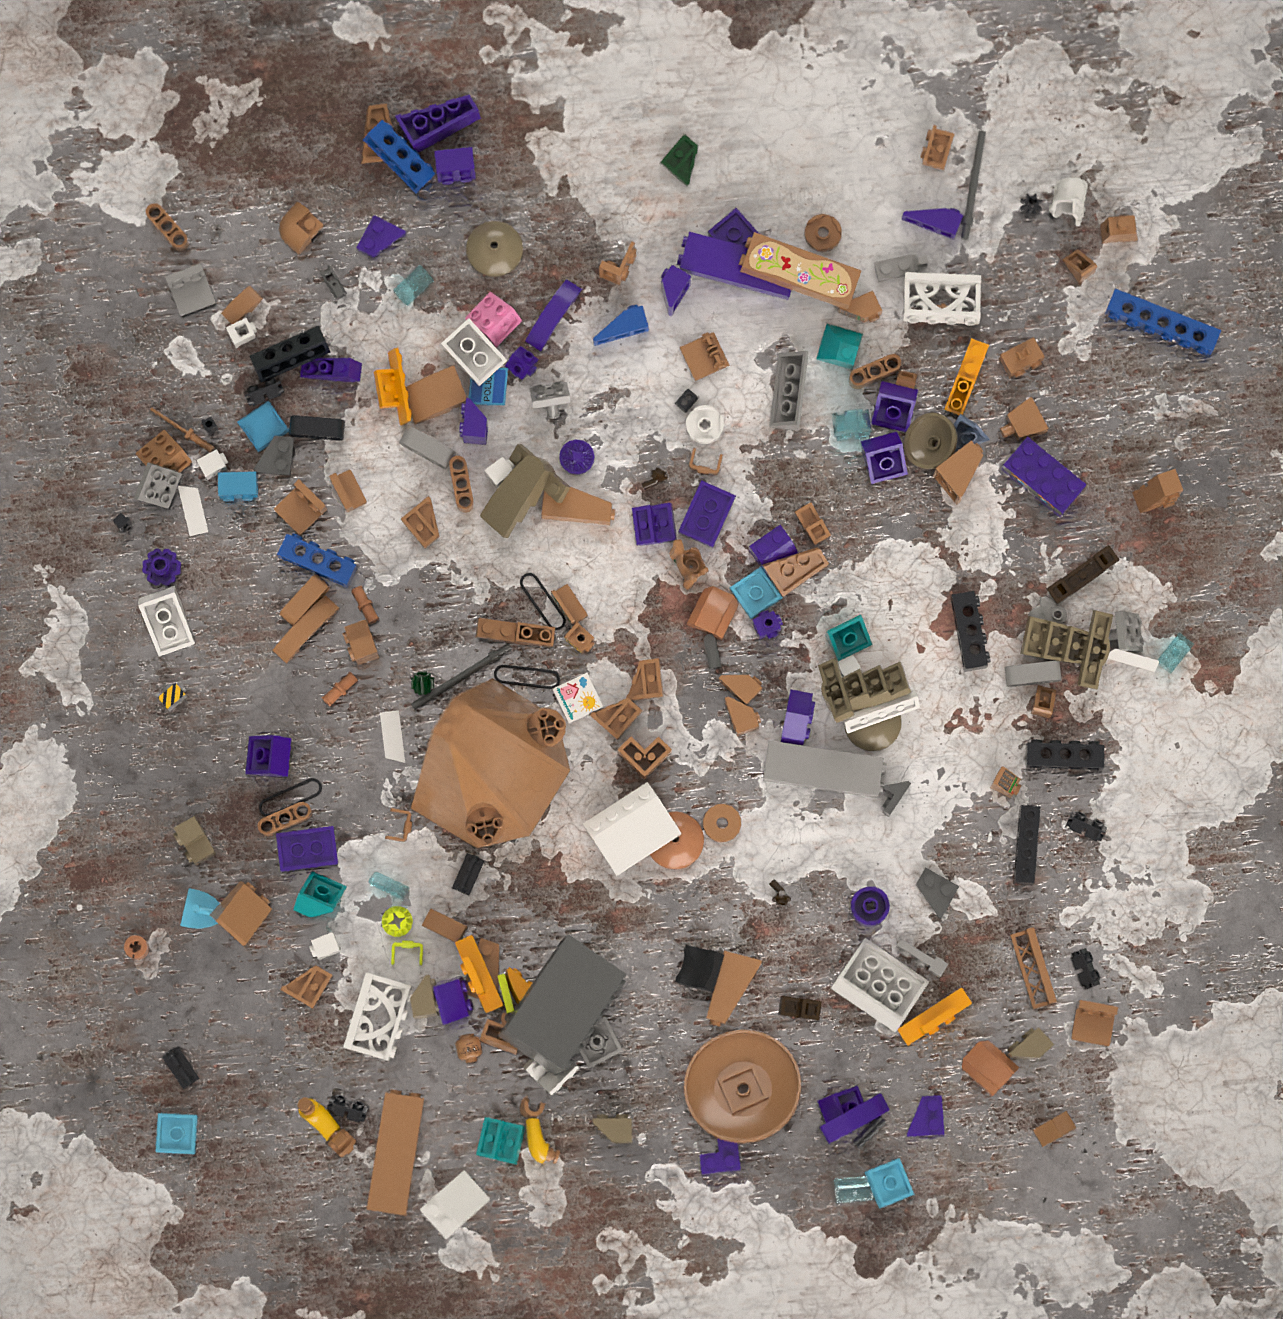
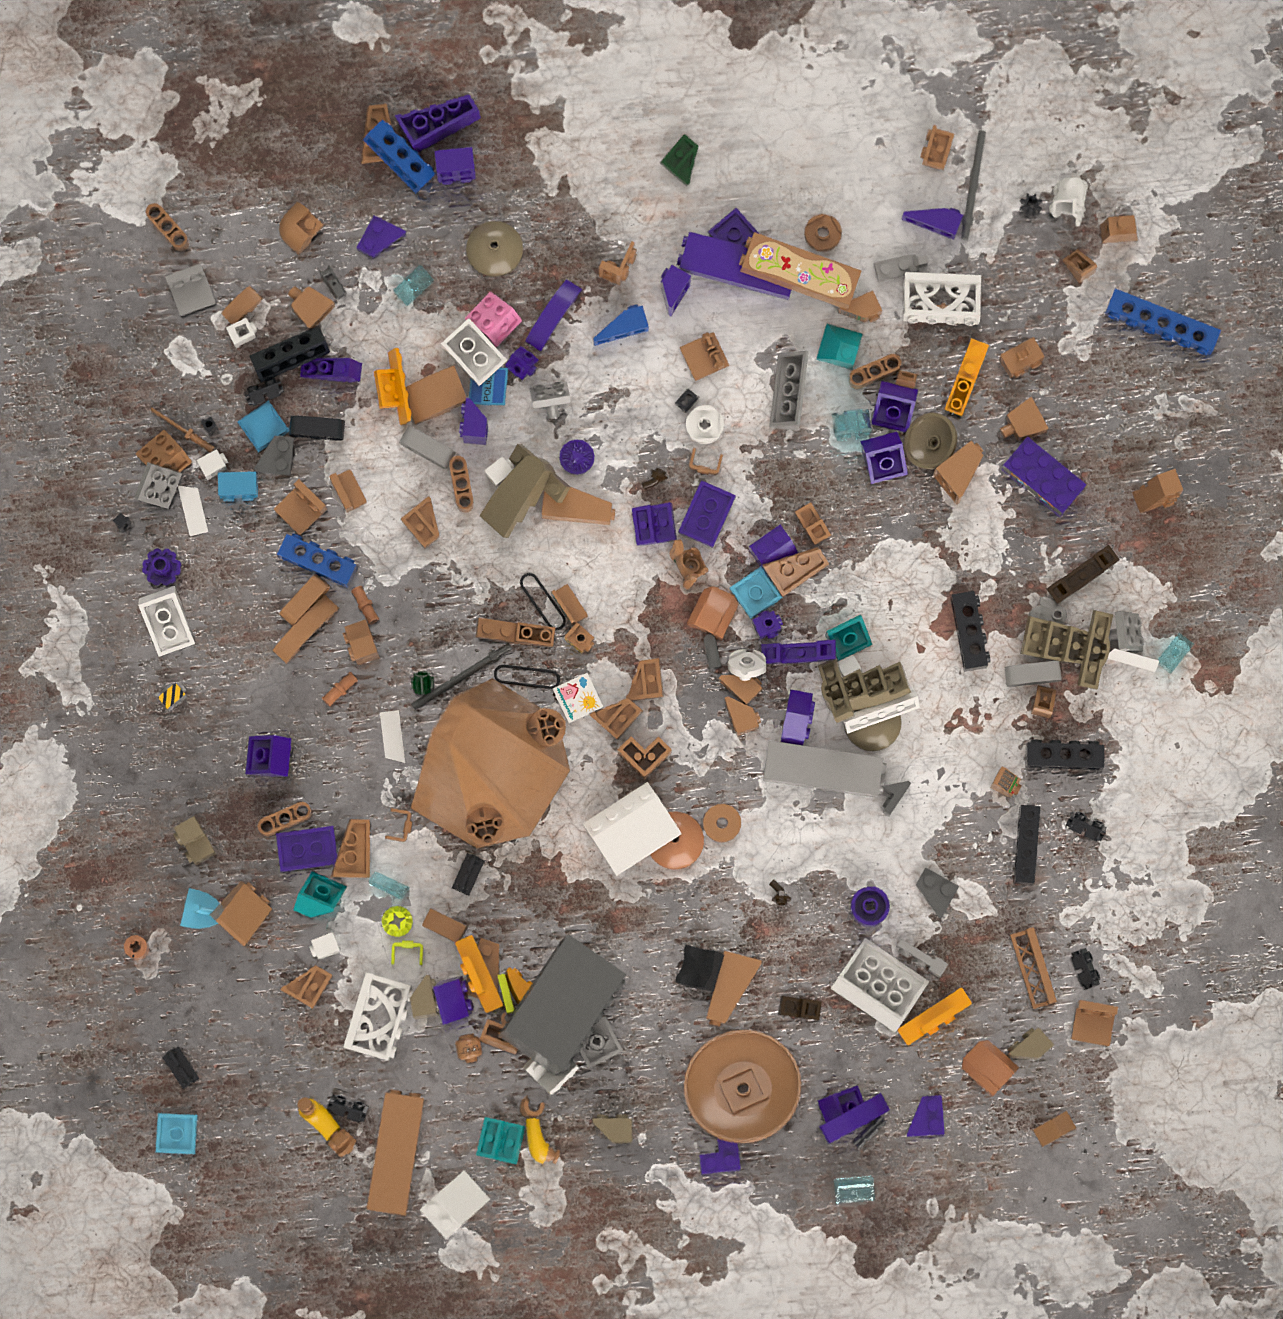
black piece [259,778,322,817] -> none
medium azure tile [864,1158,914,1209] -> none
sand blue slope [954,414,990,452] -> none
none -> medium nougat torso [288,286,335,330]
none -> medium nougat wing [331,819,370,878]
none -> white plate [728,649,766,681]
none -> dark purple slope [761,640,836,664]

